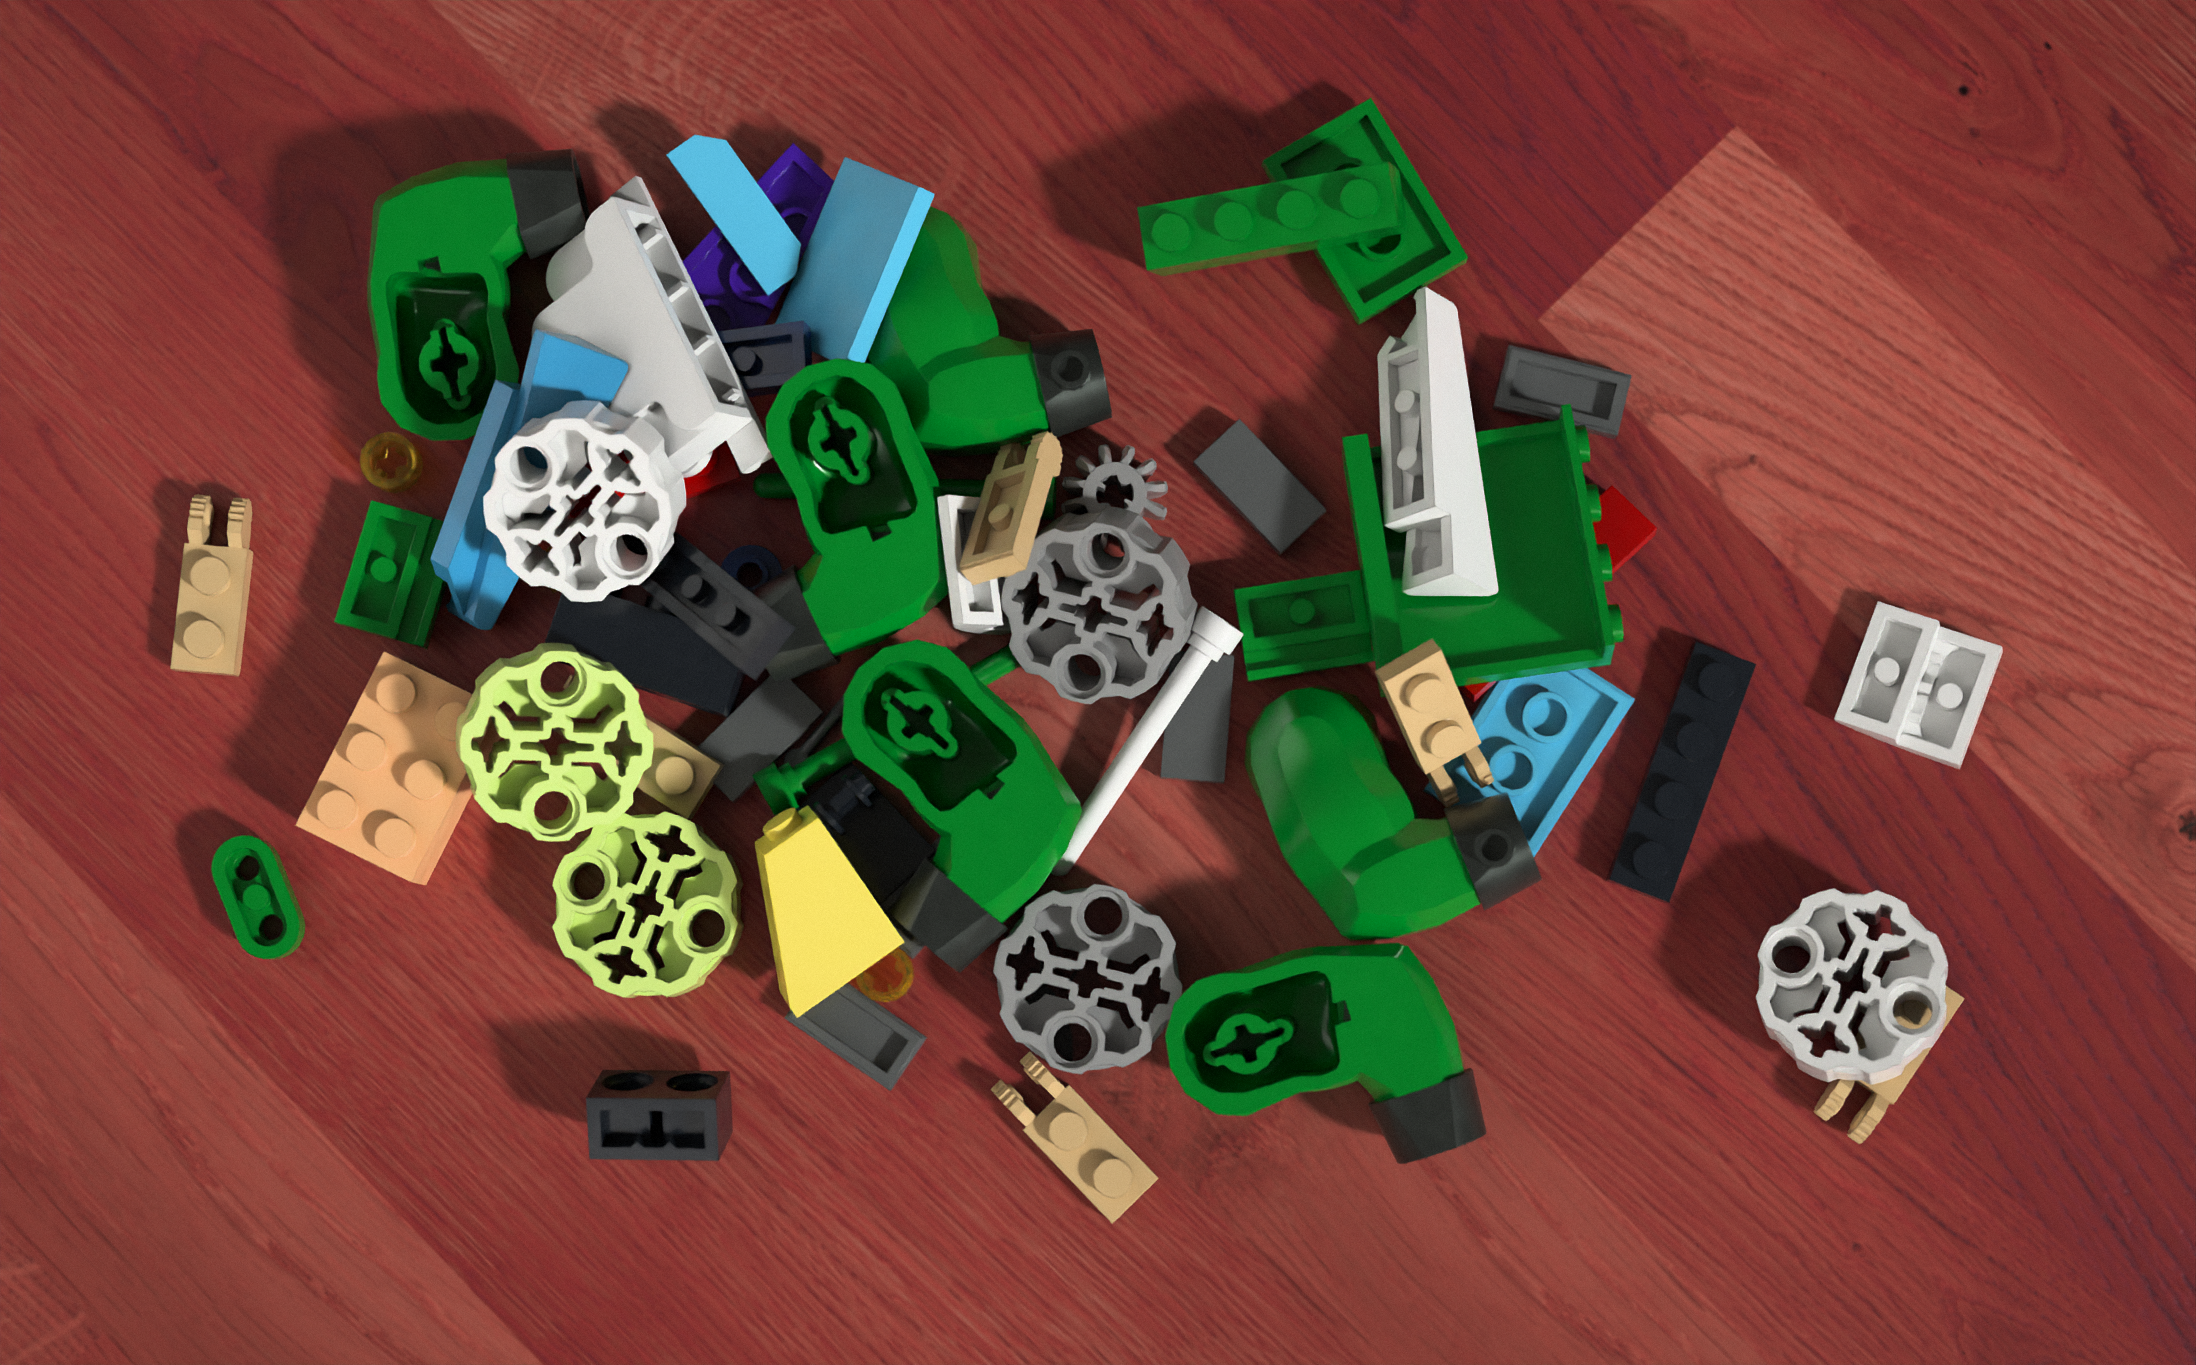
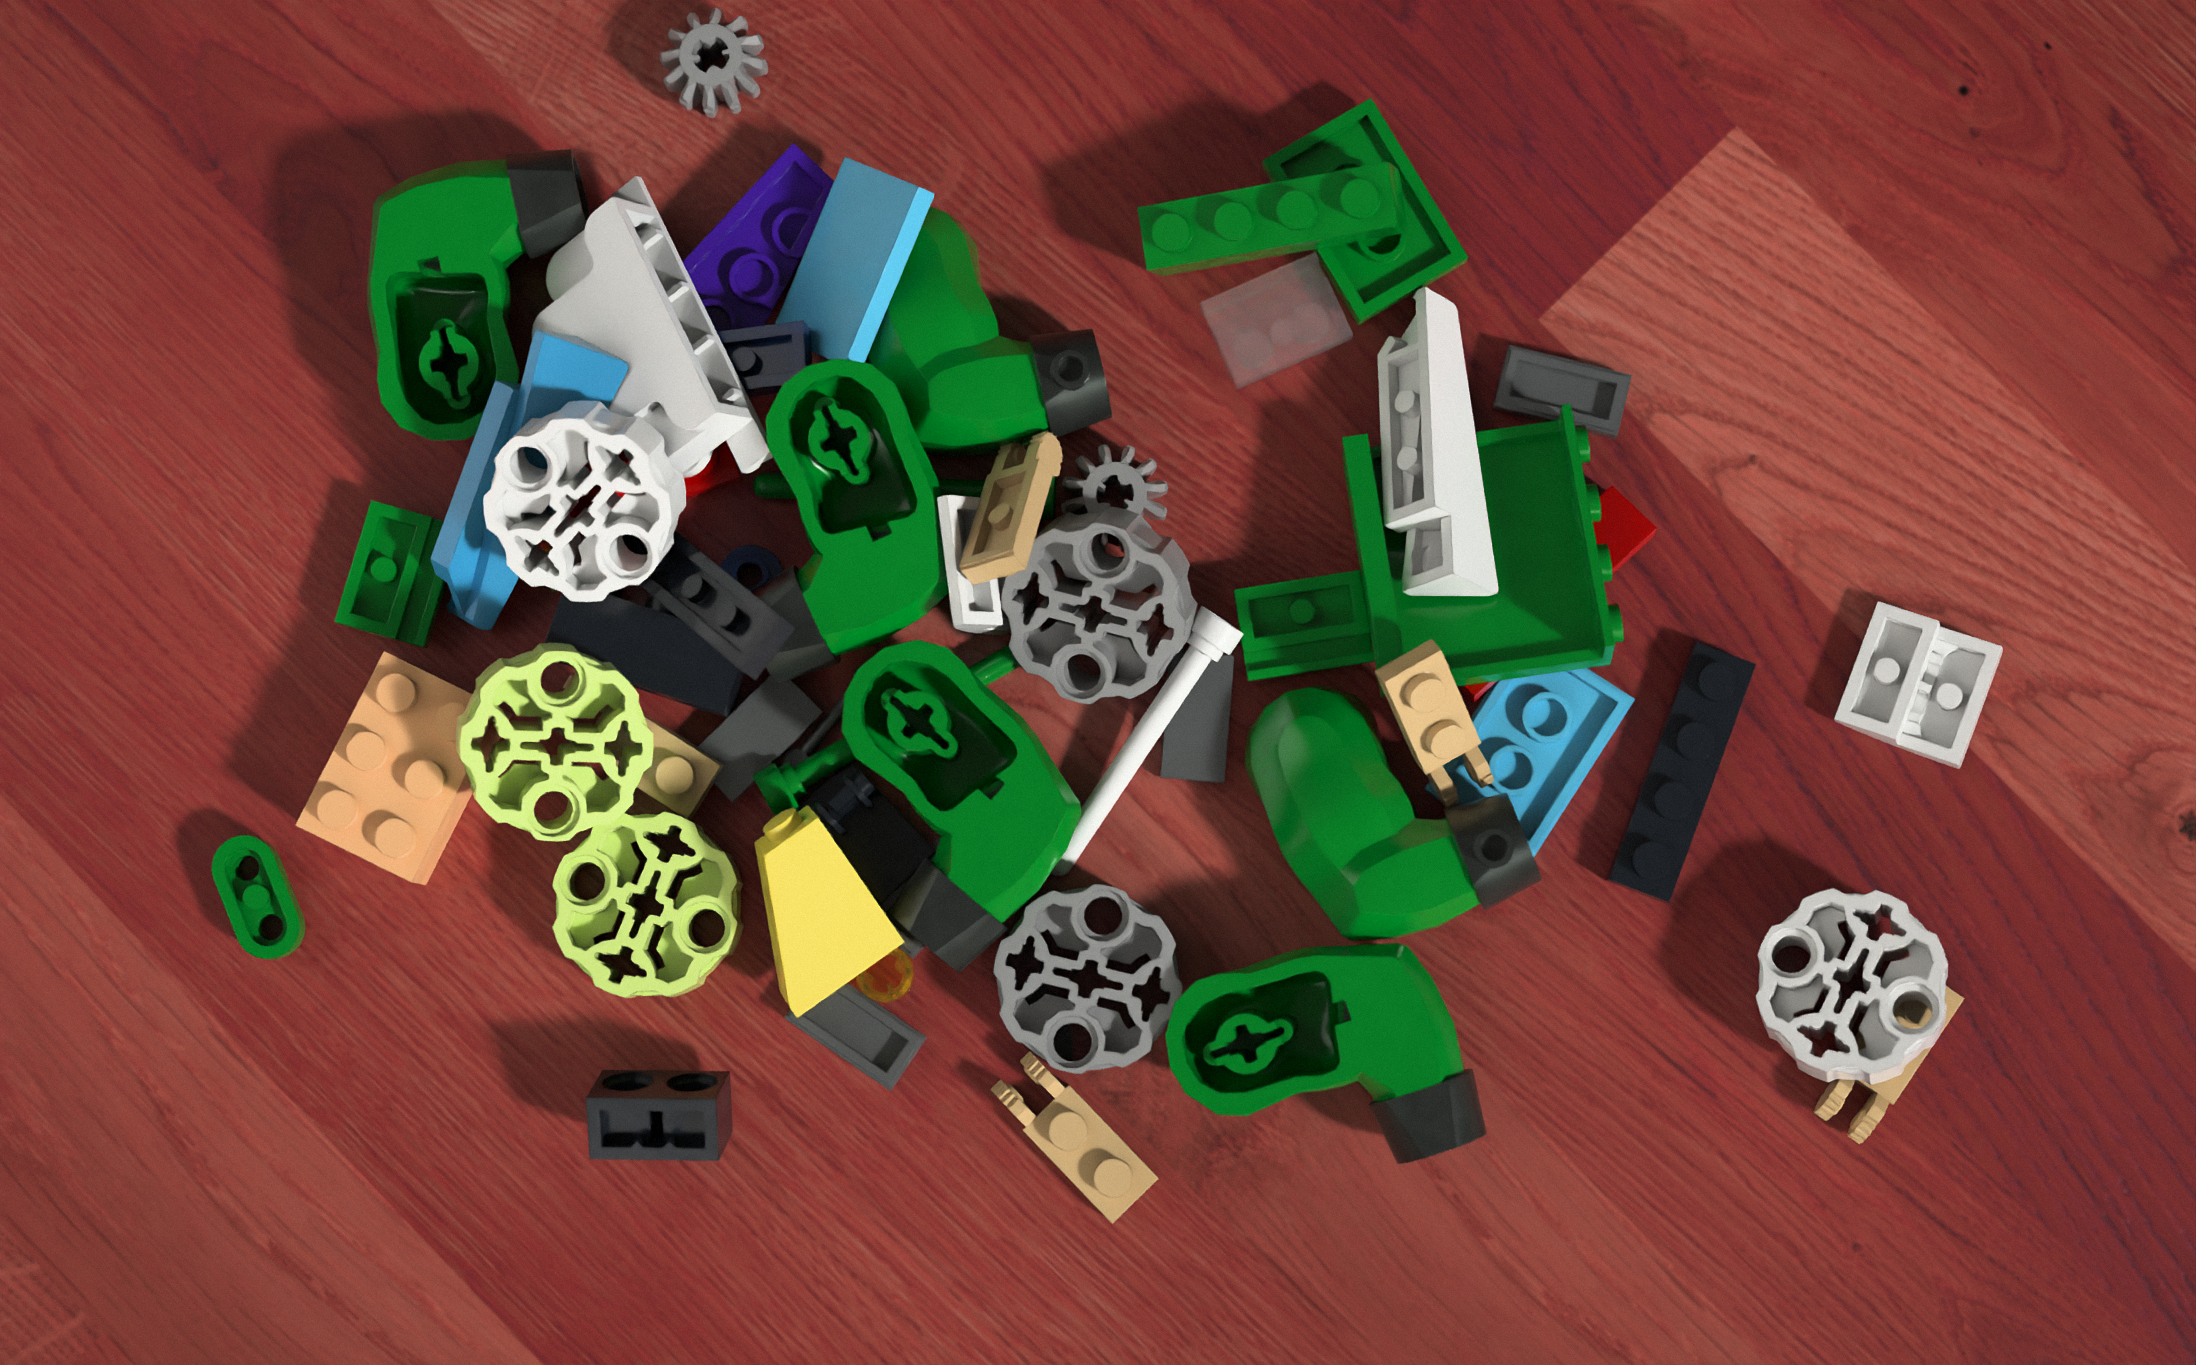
tan hinge [170,494,253,676] -> none
clear yellow bush [360,432,423,493] -> none
medium azure piece [666,135,801,296] -> none
dark grey tile [1193,419,1326,556] -> none
none -> light grey gear [660,7,768,119]
none -> clear plate [1199,252,1353,389]

